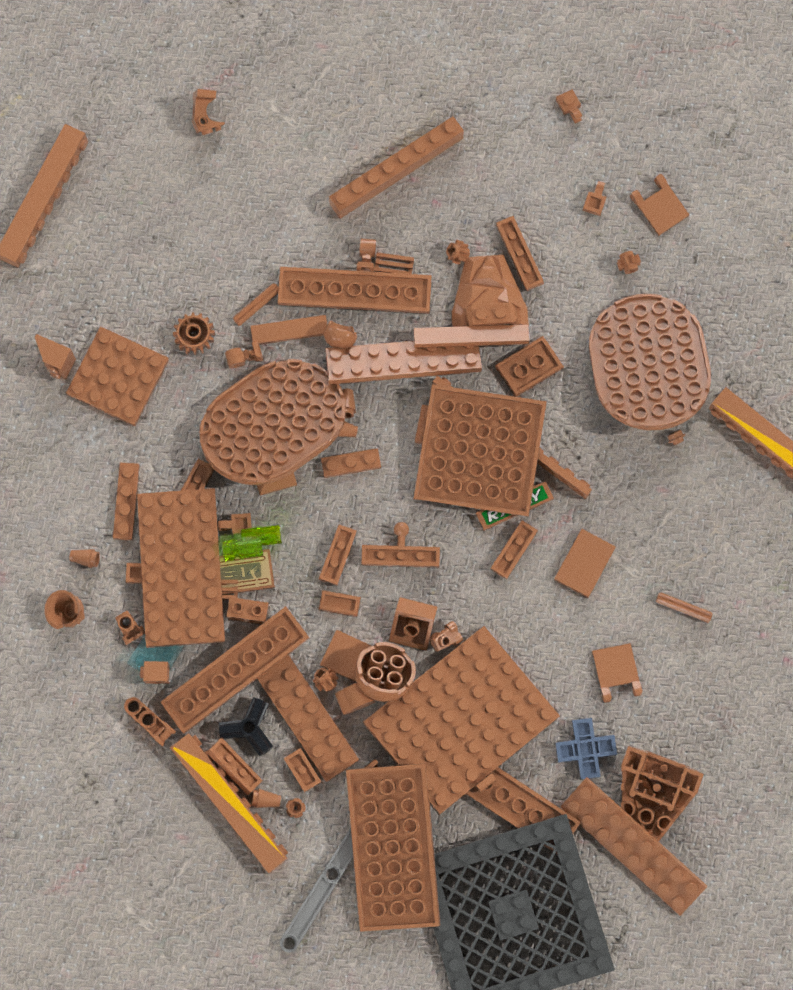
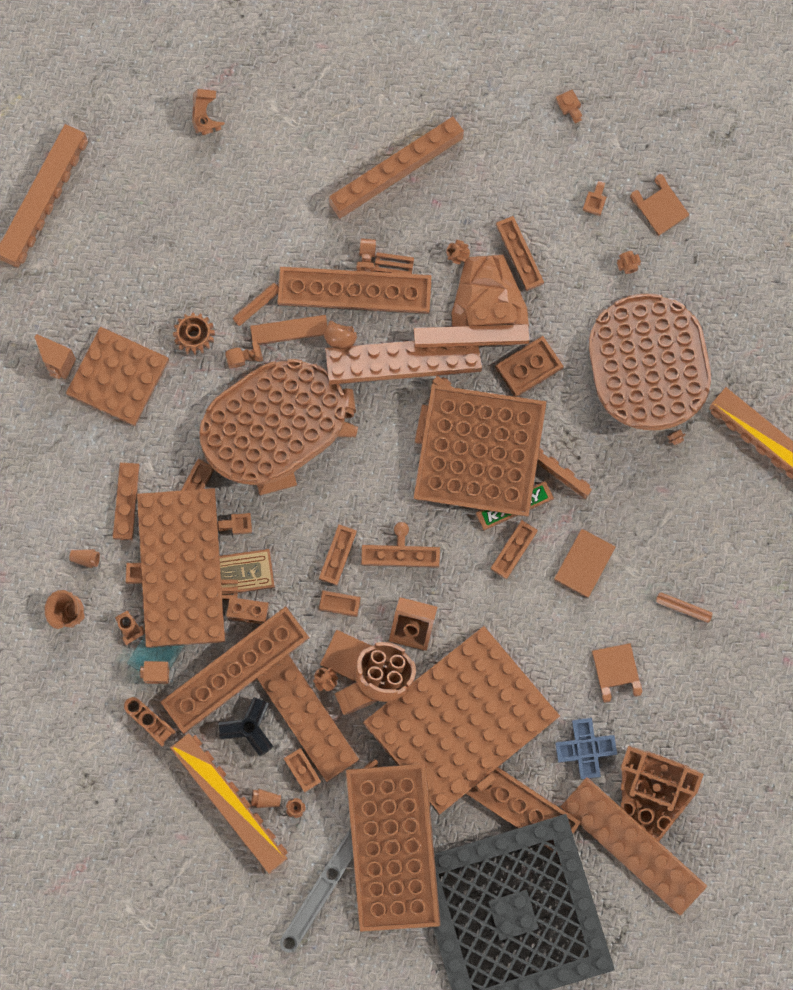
nougat plate [207,737,263,795] -> none
clear neon green plate [222,525,282,562] -> none
nougat plate [321,448,381,478] -> none
nougat plate [430,621,463,652] -> none

